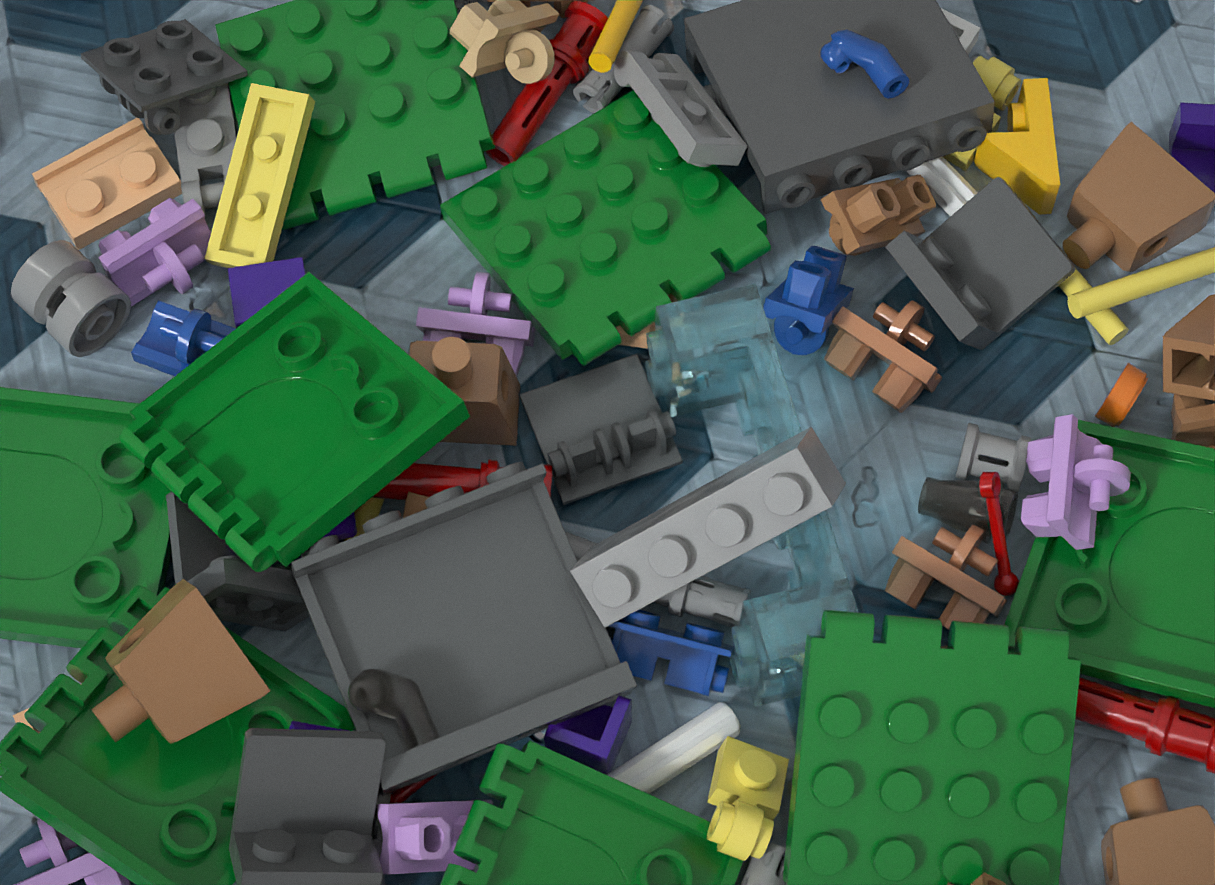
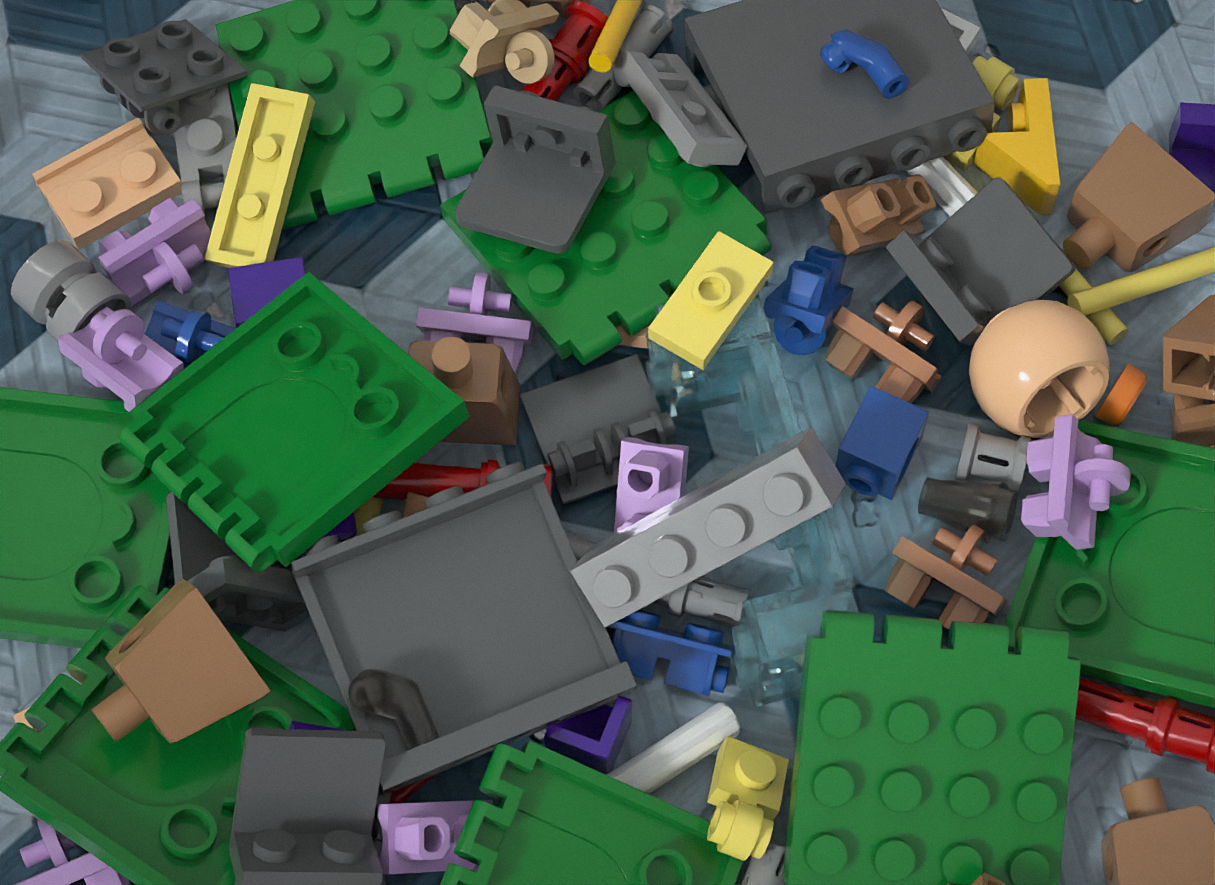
red hinge [979,472,1019,596] -> none
none -> lavender hips [58,307,184,412]
none -> dark grey bracket [455,85,616,254]
none -> lavender hips [614,437,689,534]
none -> light yellow plate [648,231,774,370]
none -> blue brick [835,386,929,500]
none -> light nougat wheel [969,300,1110,438]

